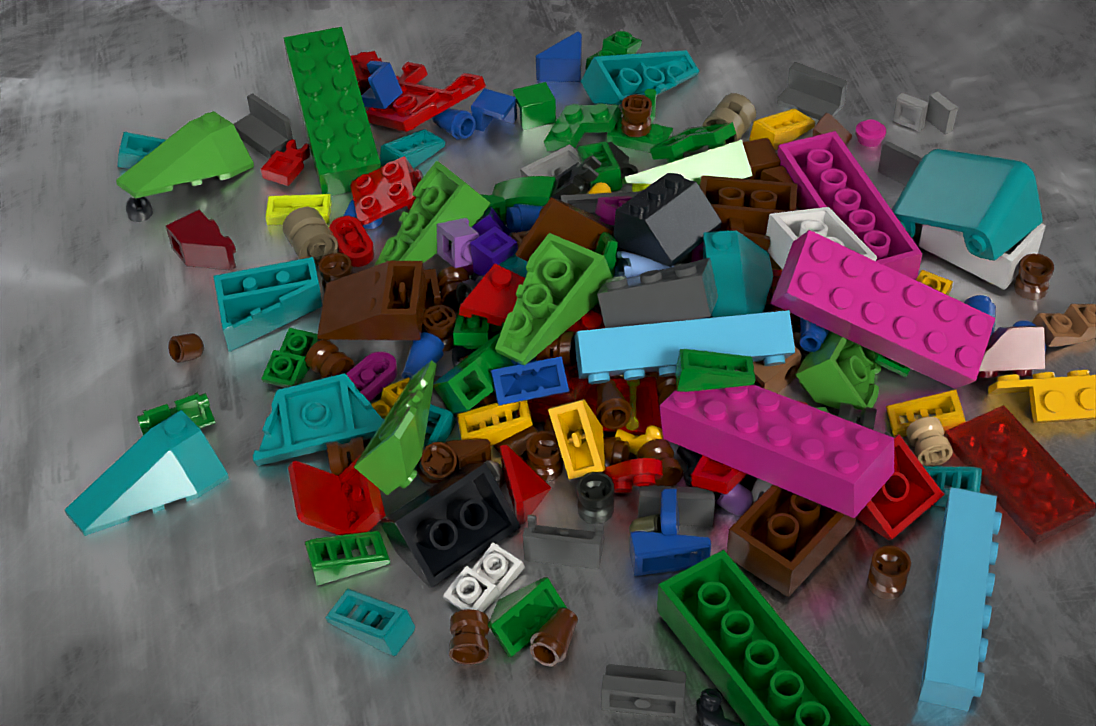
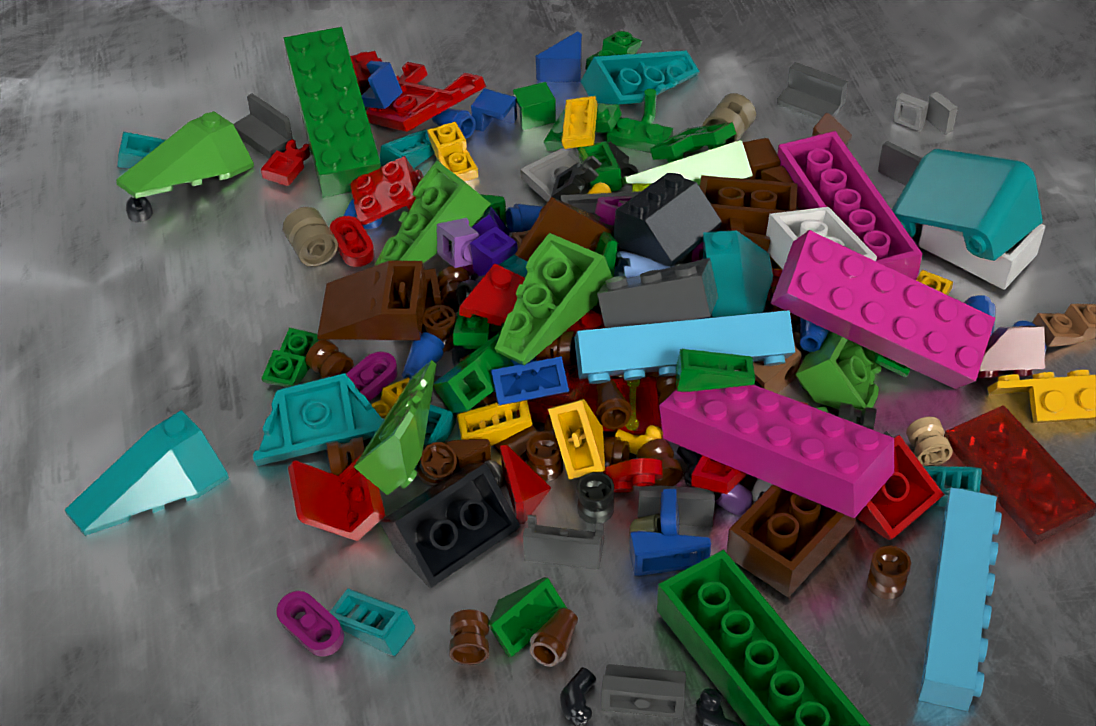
green hinge [137,392,216,435] -> none
dark red slope [166,209,236,270] -> none
reddish brown piece [168,333,204,363] -> none
teal wedge [213,257,323,352] -> none
neon yellow tile [265,194,332,225] -> none
green slope [304,531,390,586] -> none
reddish brown wheel [319,253,352,294] -> none
white slope [443,543,525,612] -> none
green slope [492,176,556,211] -> none
reddish brown wheel [621,94,652,137] -> none
yellow slope [749,108,816,151] -> none
dark pink plate [855,119,886,147] -> none
yellow slope [886,389,967,437] -> none
reddish brown wheel [1014,253,1054,300] -> none
none -> magenta plate [277,591,344,657]
none -> yellow slope [427,122,478,182]
none -> black arm [560,667,596,726]
none -> yellow plate [562,96,598,149]

